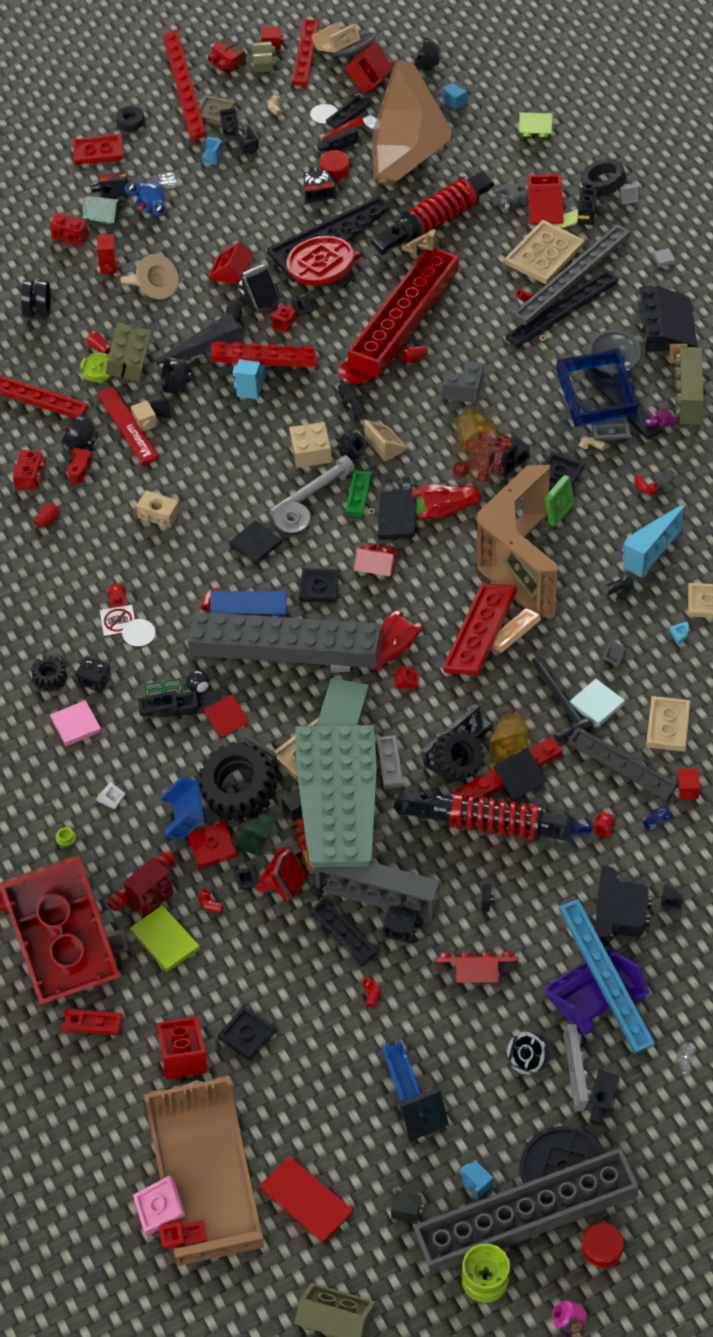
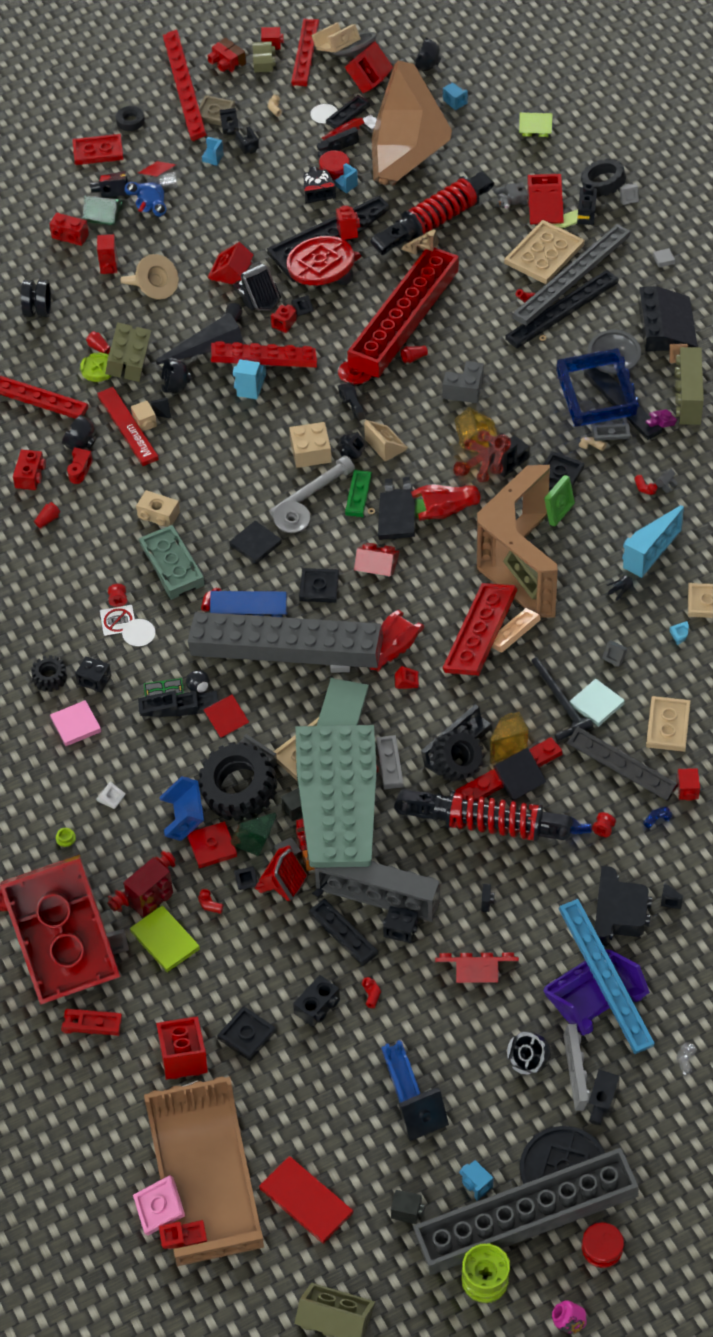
none -> red sticker [138,161,176,177]
none -> sand green piece [139,525,205,600]
none -> black brick [293,975,340,1027]
none -> dark azure panel [334,163,358,193]
none -> red brick [336,206,360,240]

